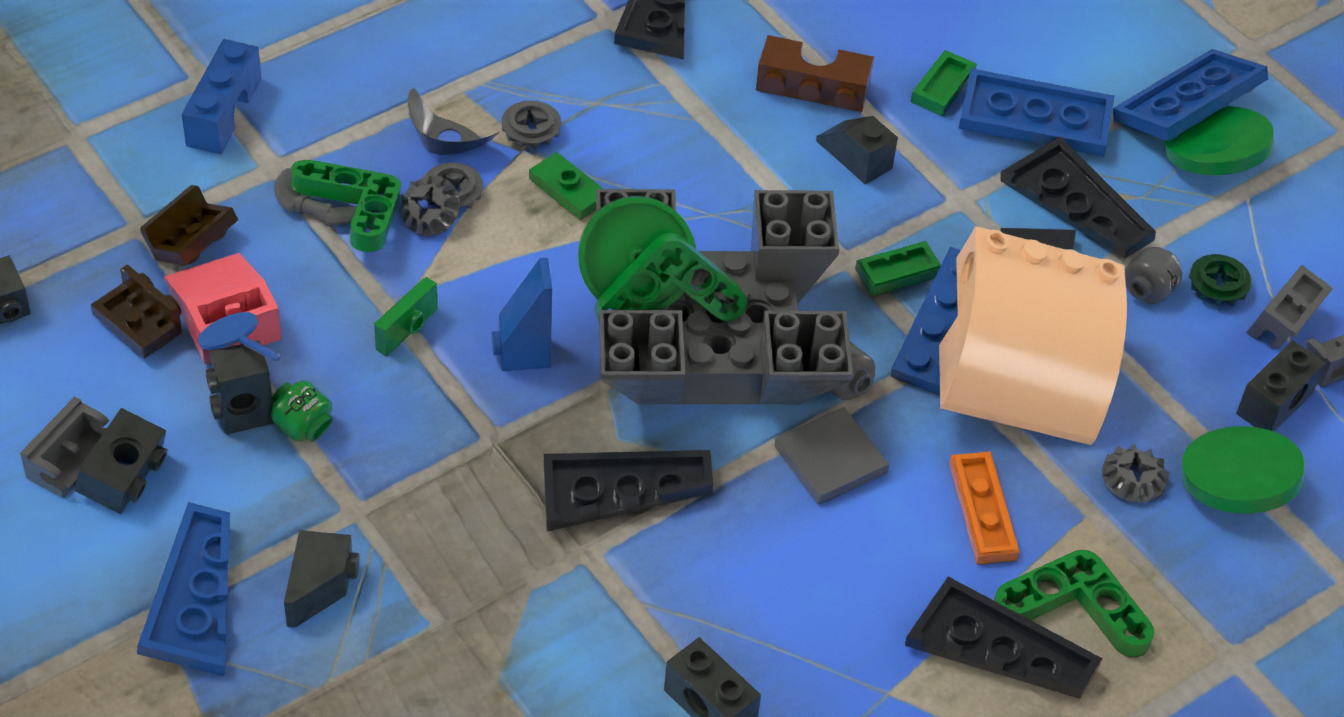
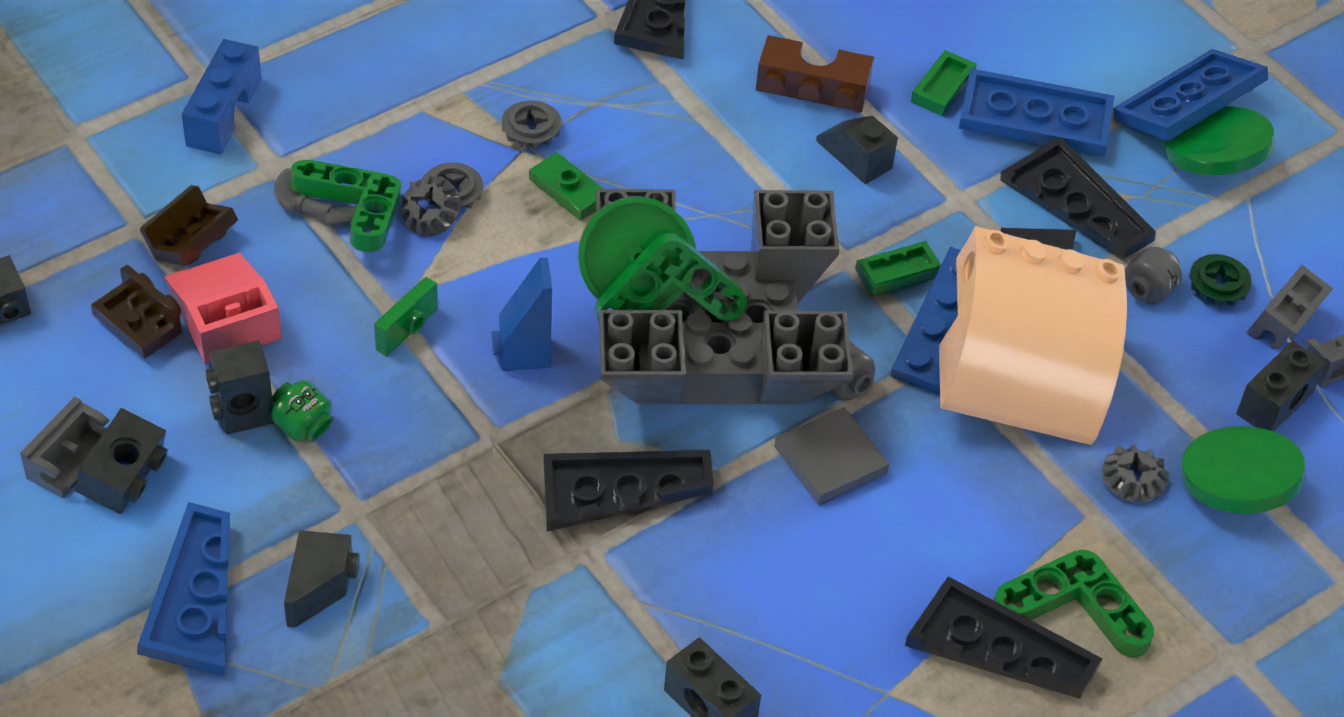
blue piece [198,312,280,361] -> none
dark grey piece [408,88,499,155] -> none
orange tile [949,451,1020,565] -> none

